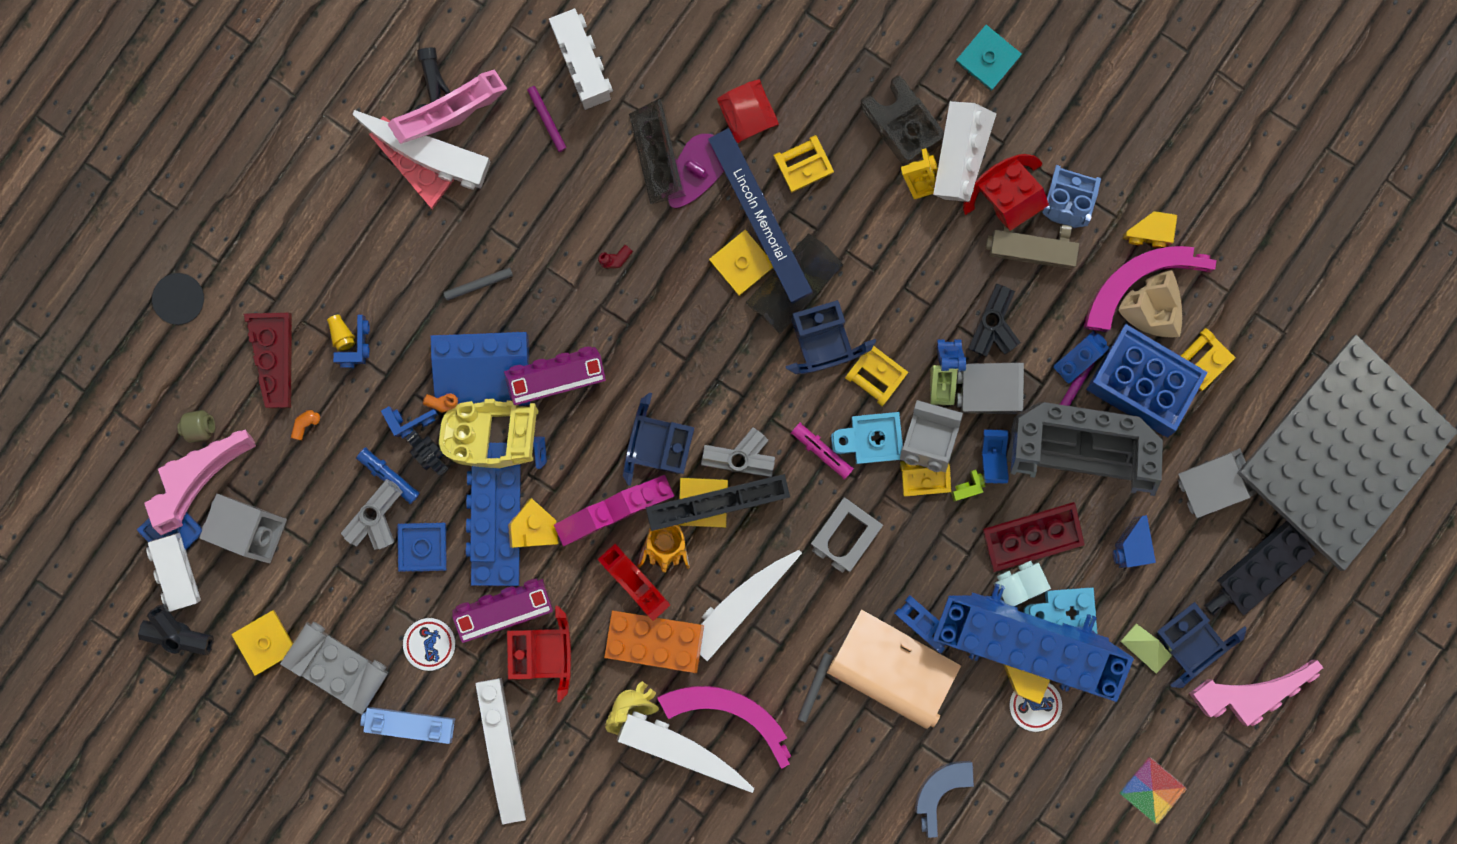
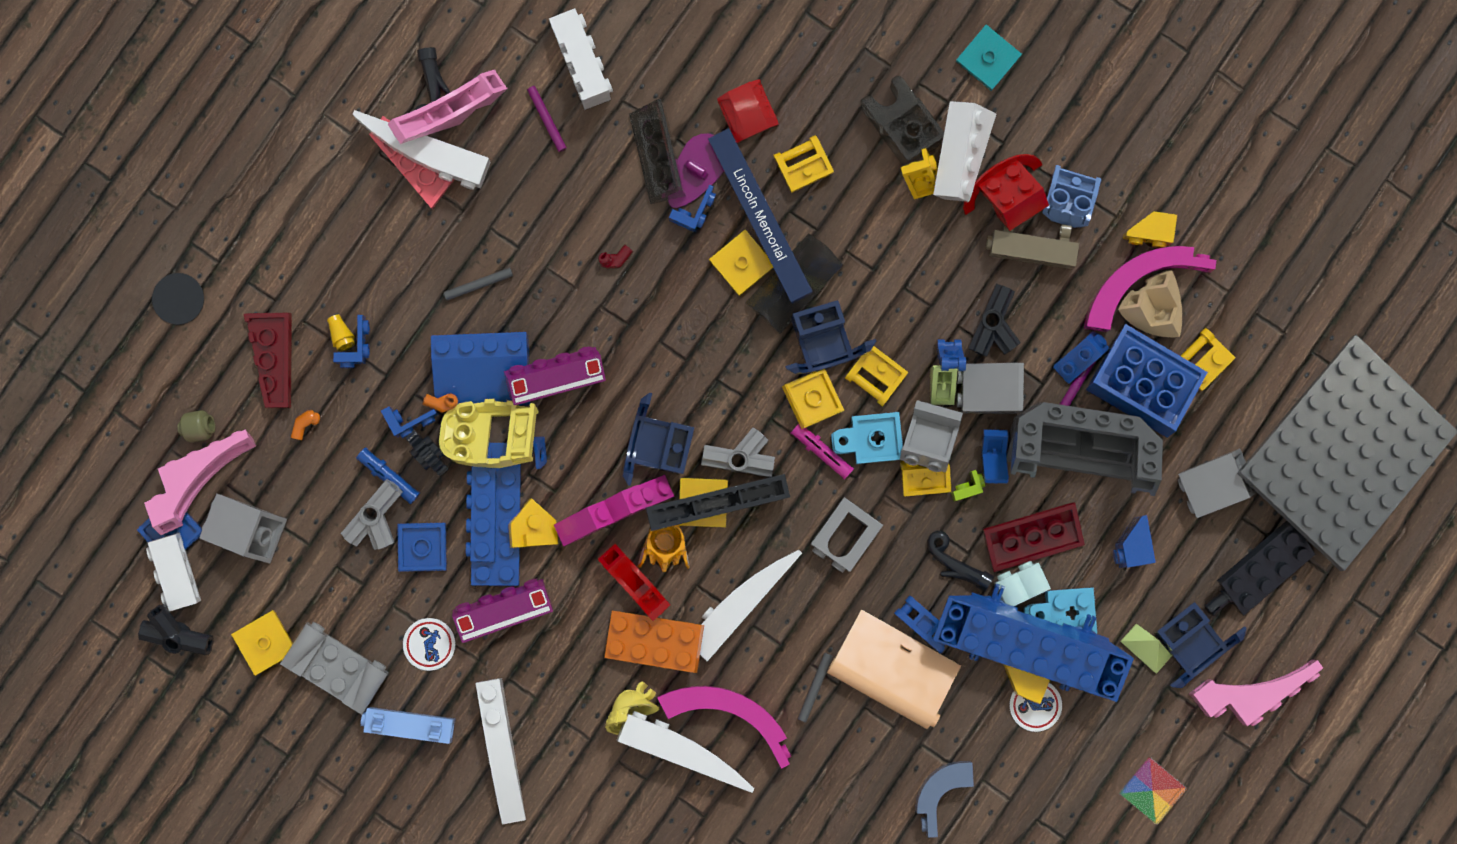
red piece [507,606,571,702] -> none
none -> blue bracket [669,185,716,232]
none -> yellow plate [782,369,844,429]
none -> black plant [927,530,994,592]

